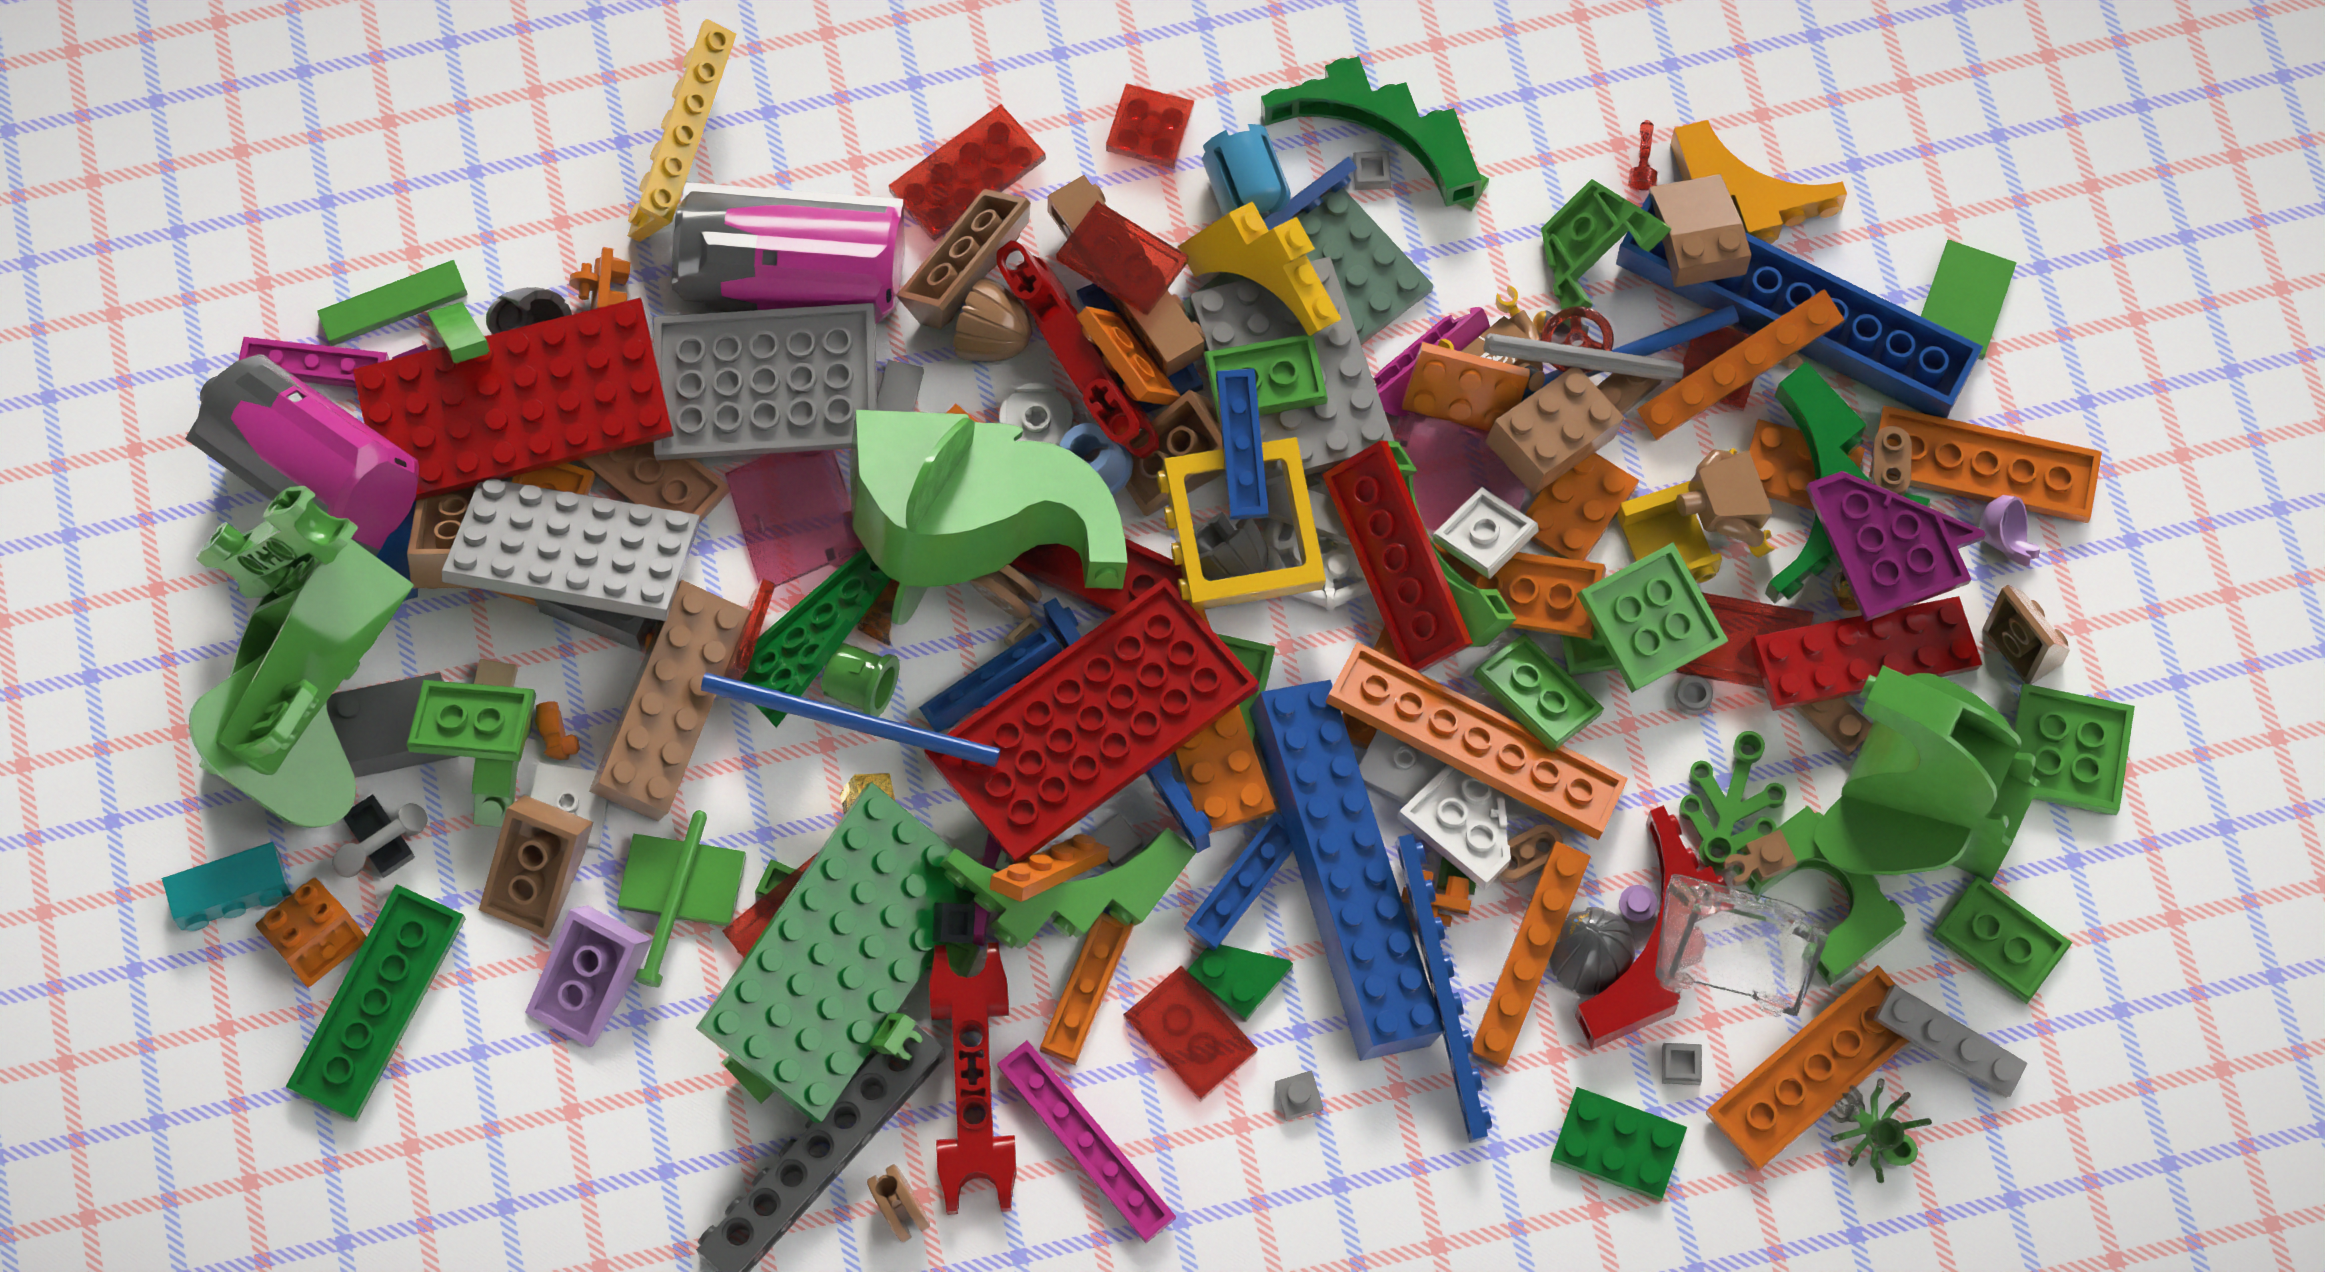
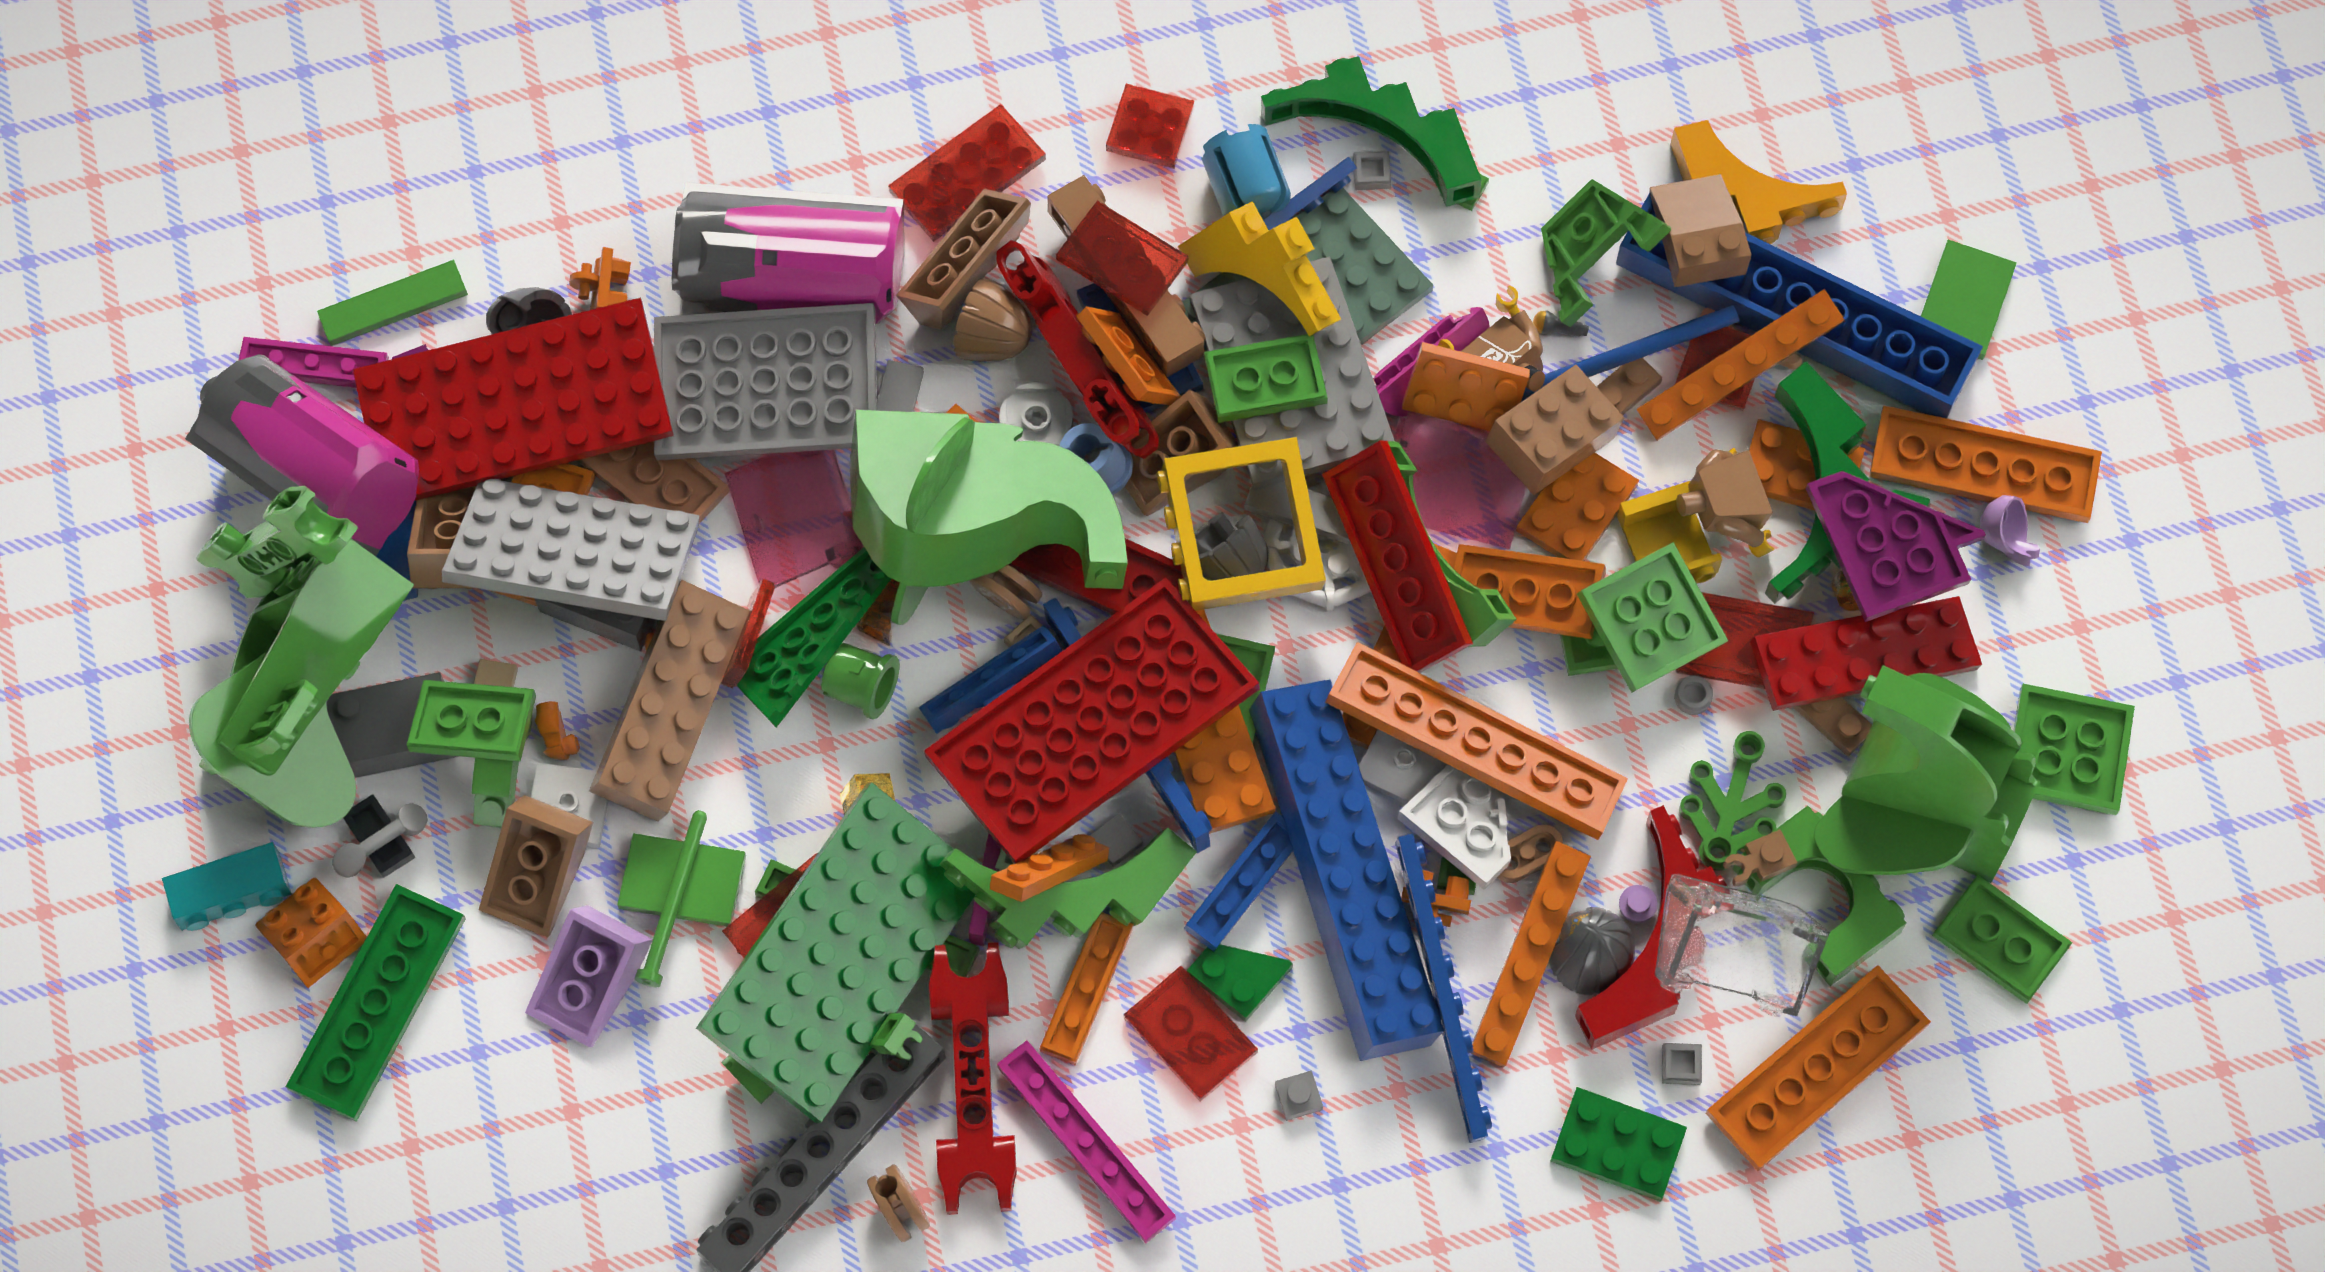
bright green tile [427,302,490,363] -> none
yellow bracket [627,19,737,242] -> none
blue piece [701,672,1000,767] -> none
black plate [932,902,975,943] -> none
blue plate [1216,368,1269,520] -> none
white plate [1432,487,1539,579] -> none
bright green tile [1472,633,1605,752] -> none
light grey axle [1483,333,1684,382] -> none
clear red piece [1540,306,1614,373] -> none
clear red piece [1628,120,1658,191] -> none
animal [1828,1078,1932,1184] -> none
medium nougat plate [1872,426,1912,496] -> none
light grey plate [1873,985,2028,1098] -> none
medium nougat slope [1982,585,2071,685] -> none

